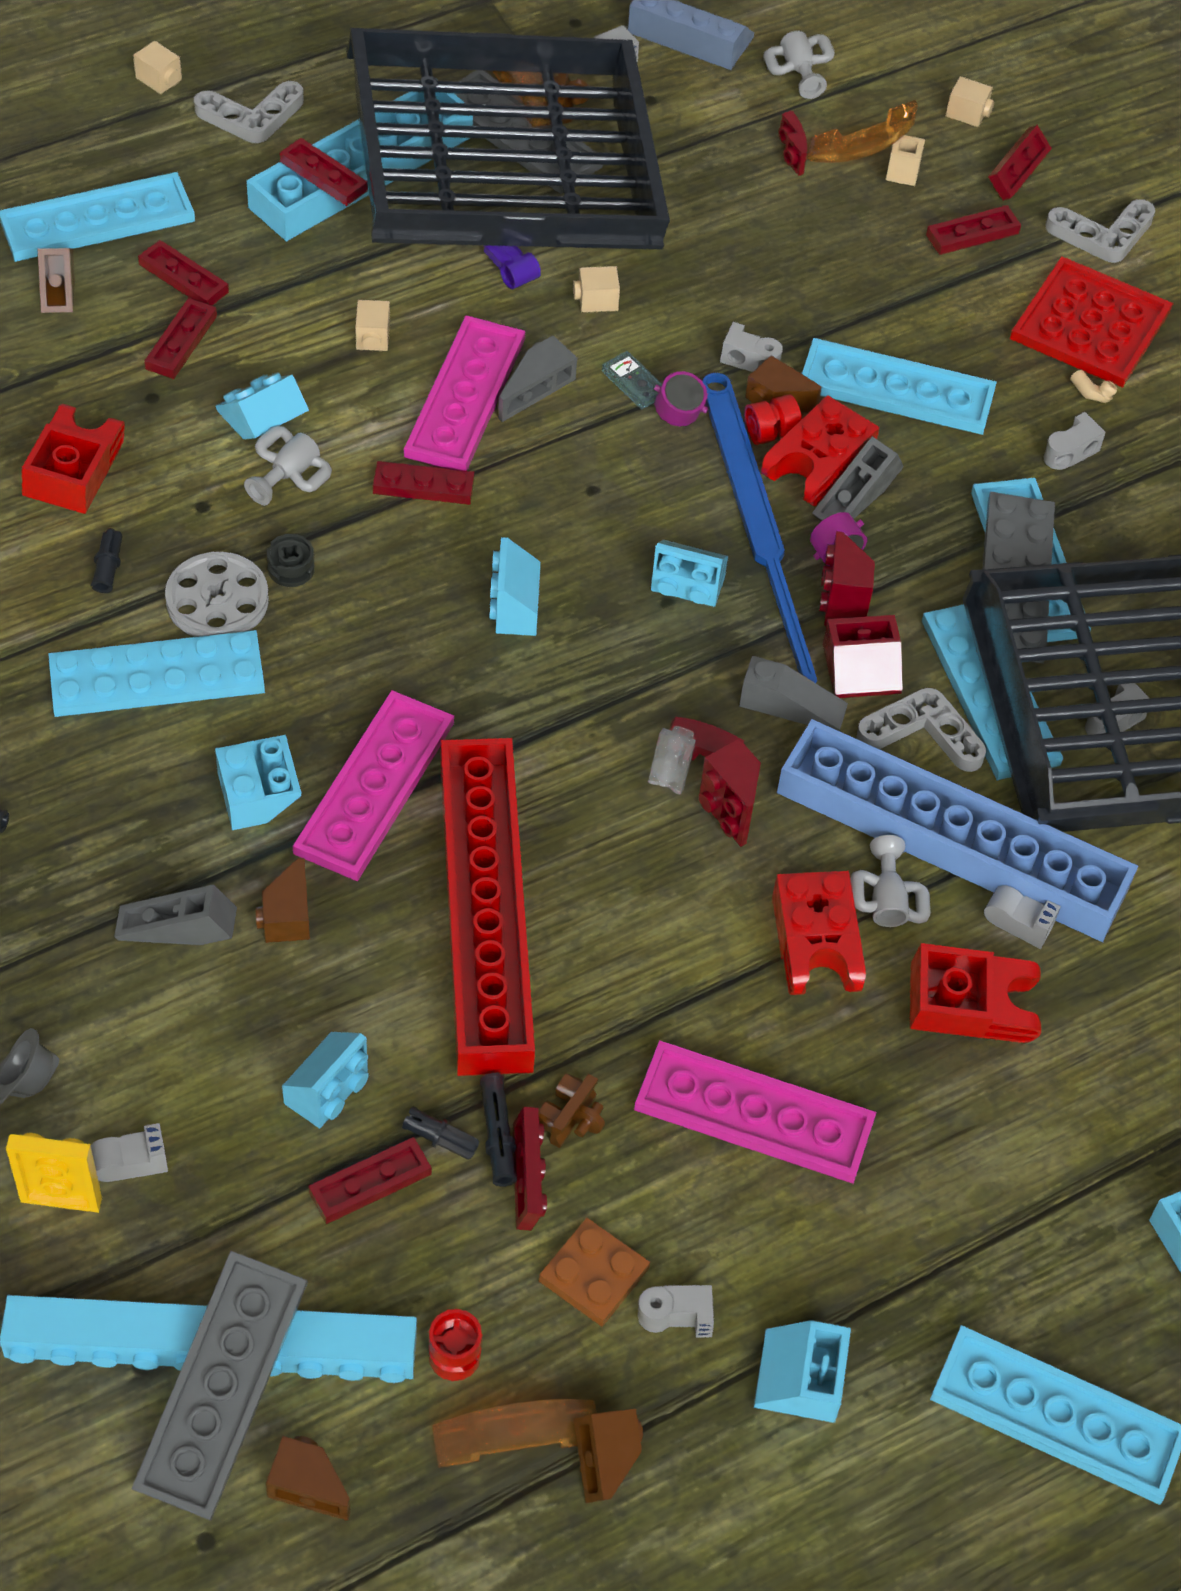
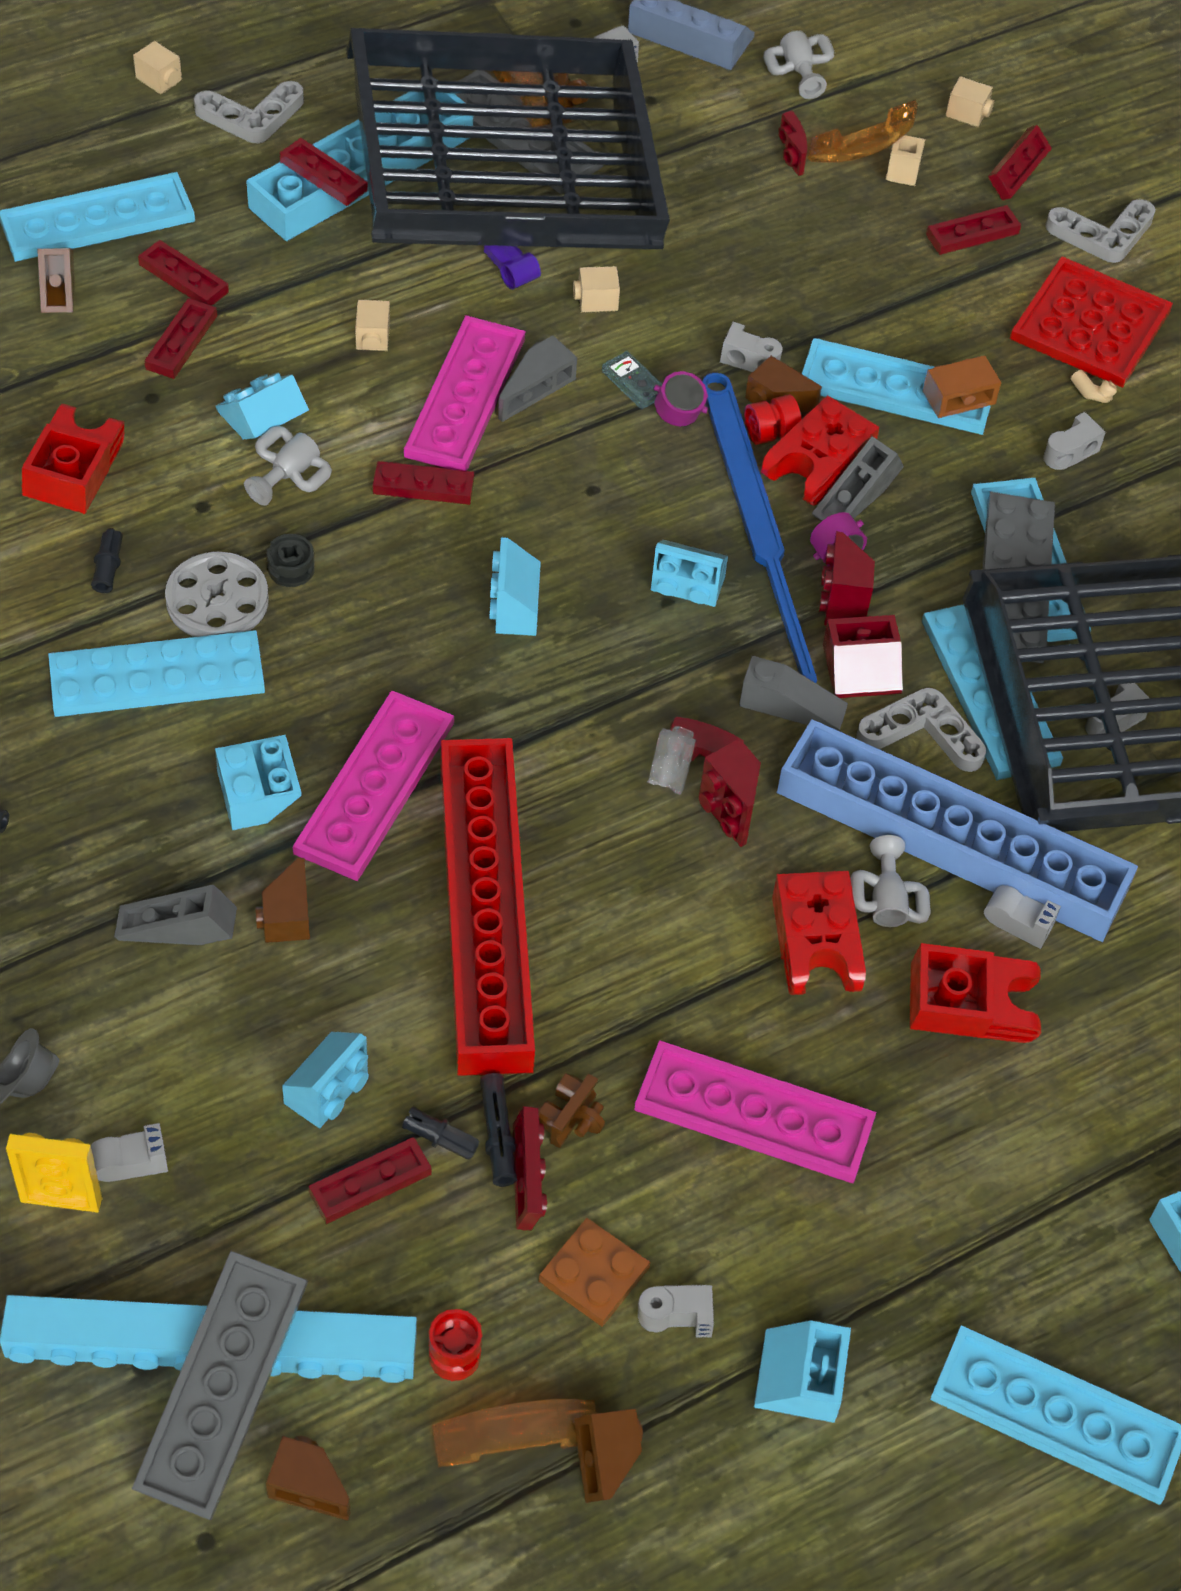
none -> dark orange brick [922,356,1001,418]

